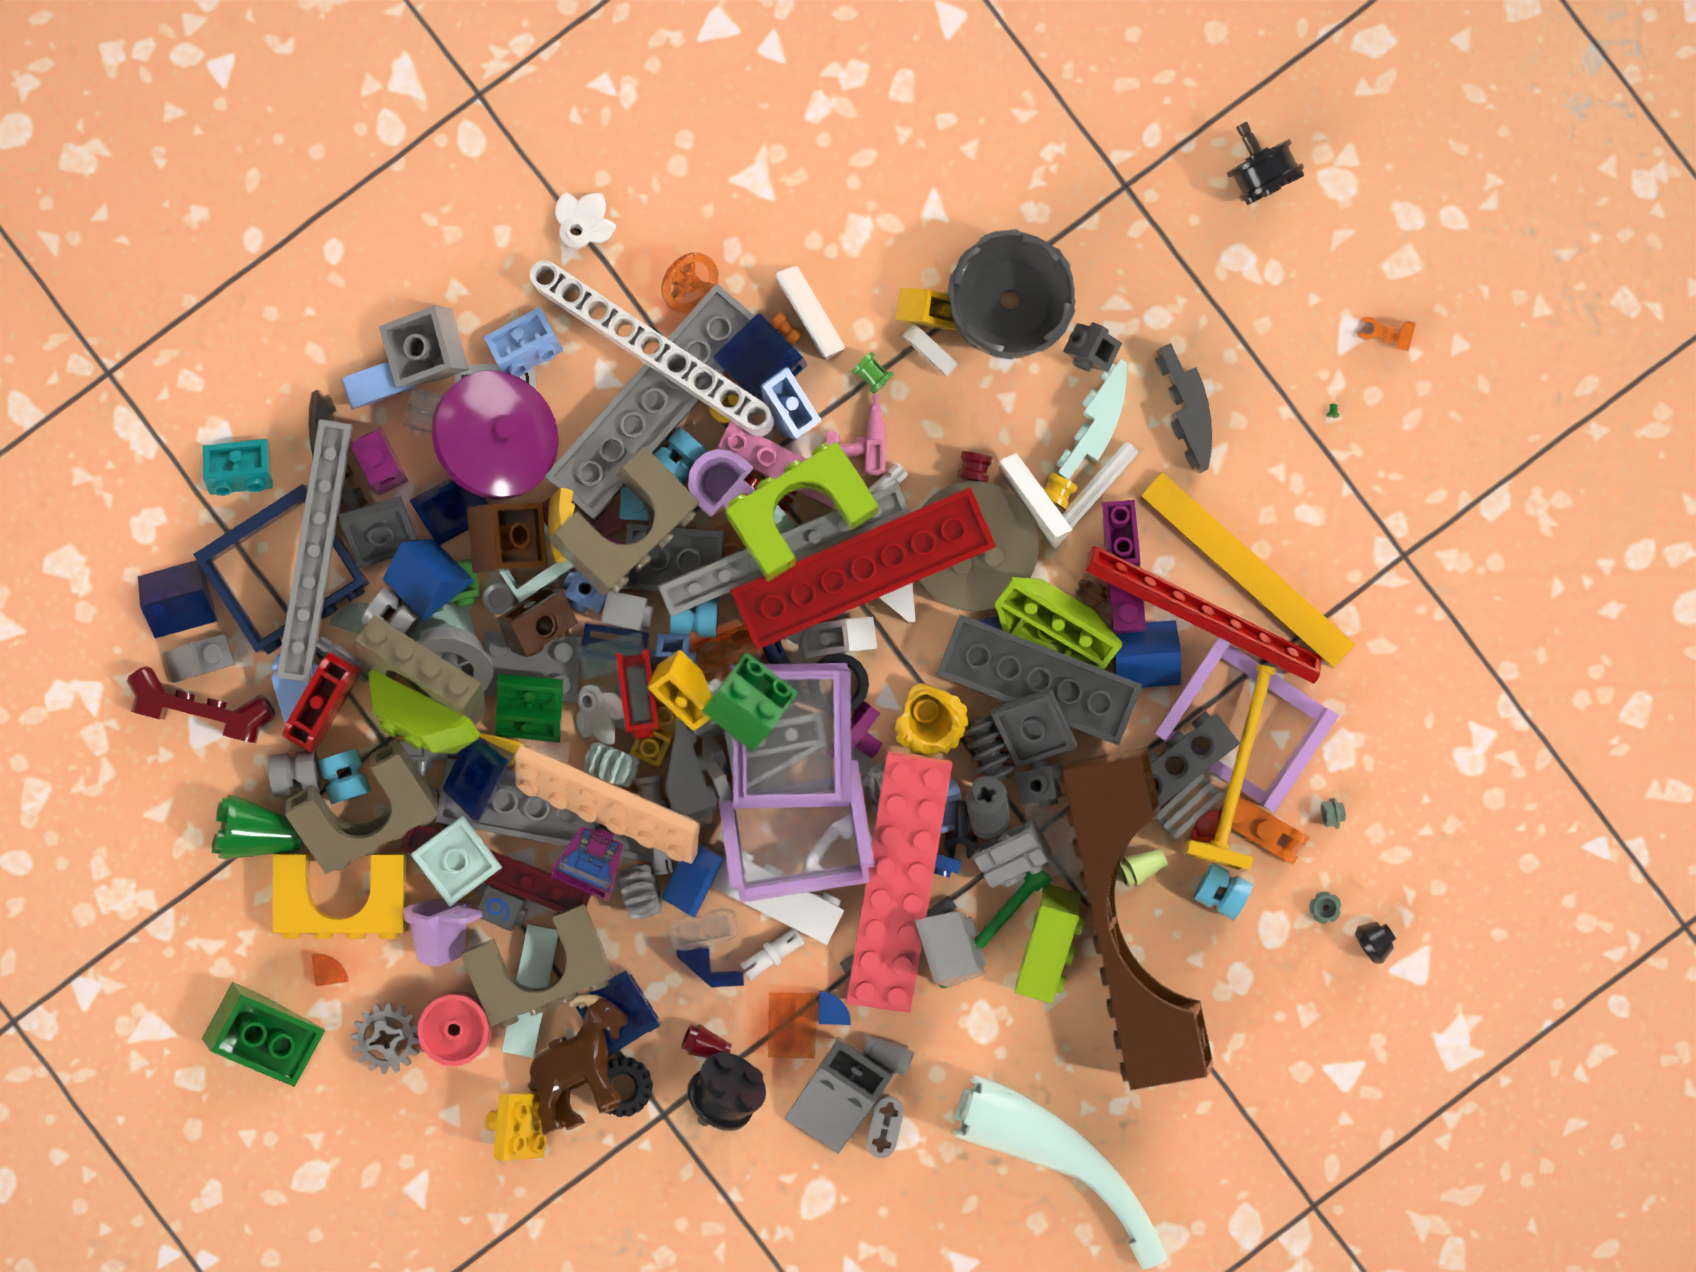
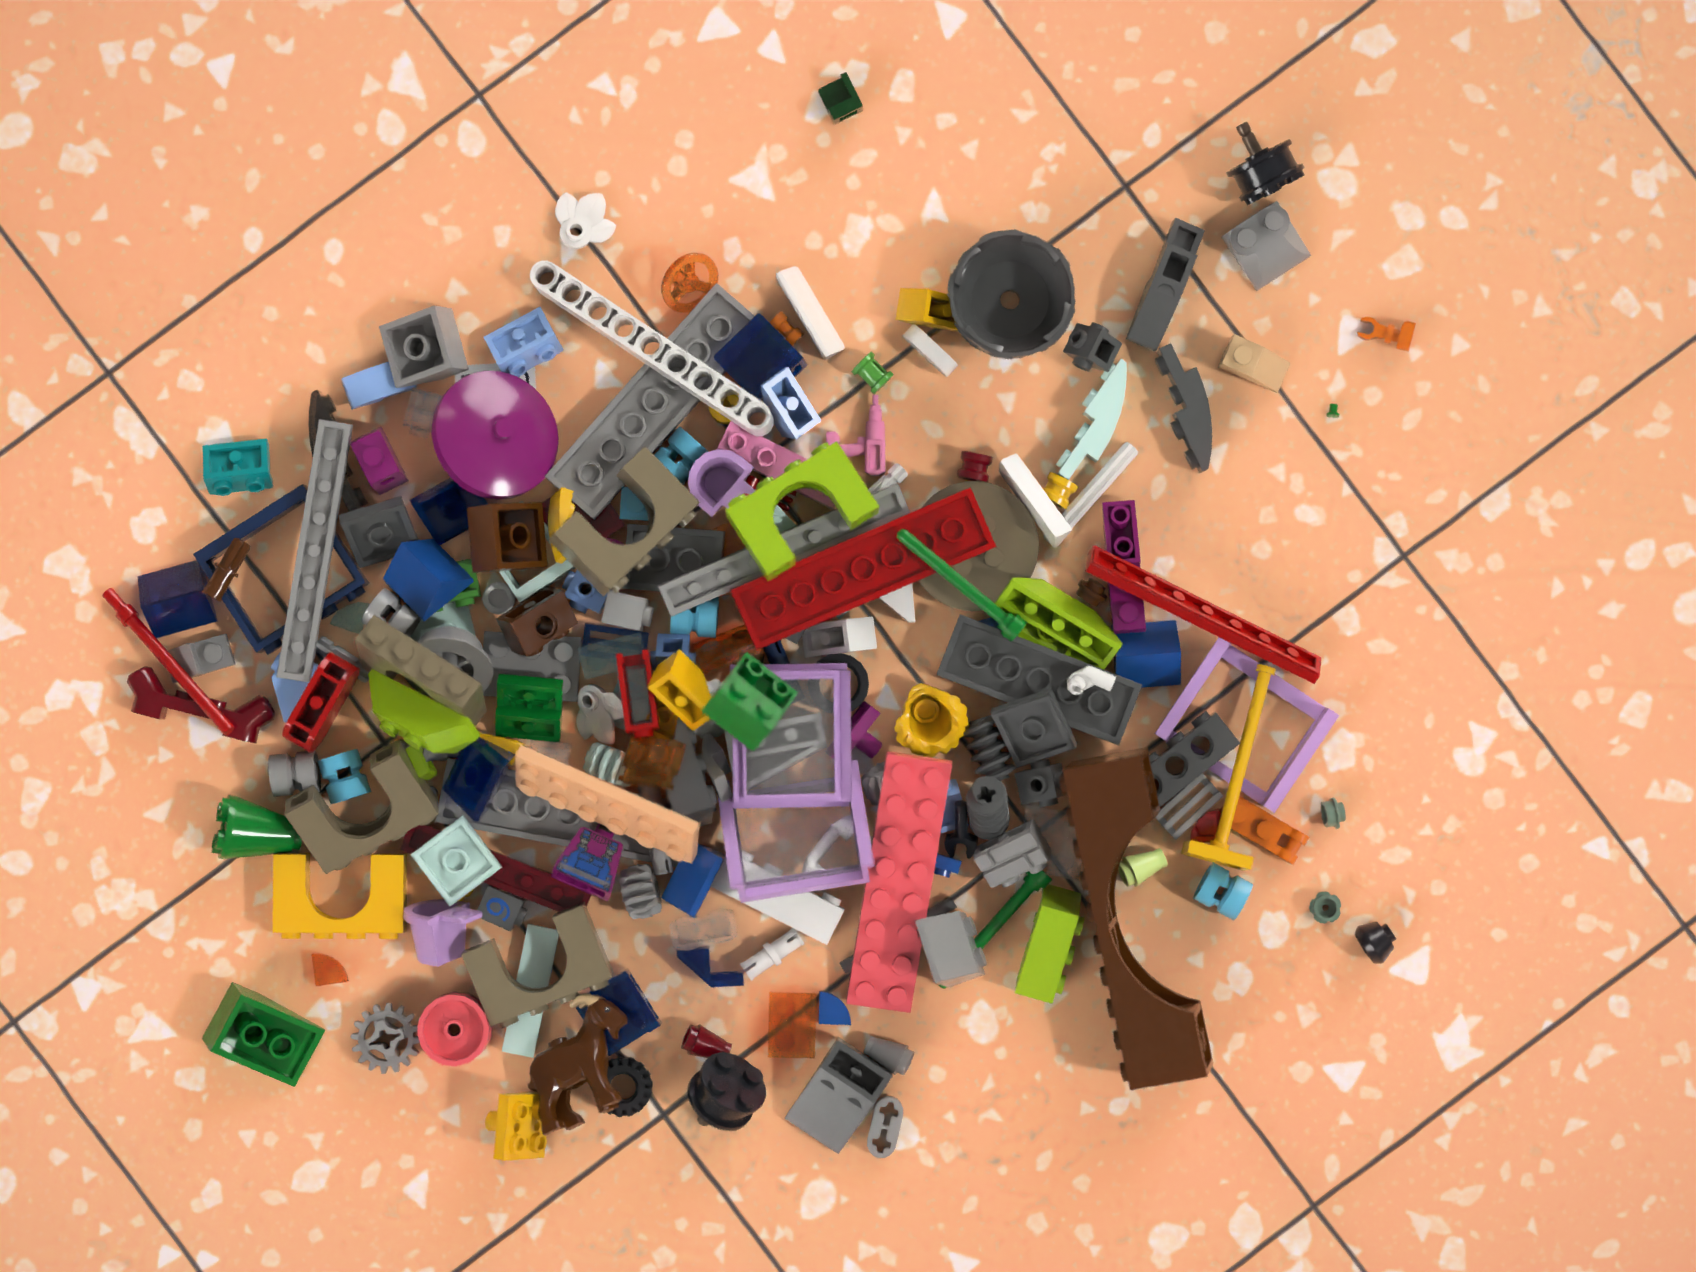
light aqua brick [952,1074,1168,1270] -> none
yellow tile [1140,472,1355,668] -> none
none -> red bar [102,588,235,736]
none -> reddish brown axle [202,538,250,602]
none -> lime tile [405,746,438,780]
none -> clear orange plate [618,735,686,790]
none -> dark green panel [818,72,863,125]
none -> green piece [897,529,1027,642]
none -> white arm [1067,666,1116,695]
none -> dark grey slope [1126,218,1205,351]
none -> tan slope [1218,334,1290,393]
none -> light grey slope [1222,201,1311,291]

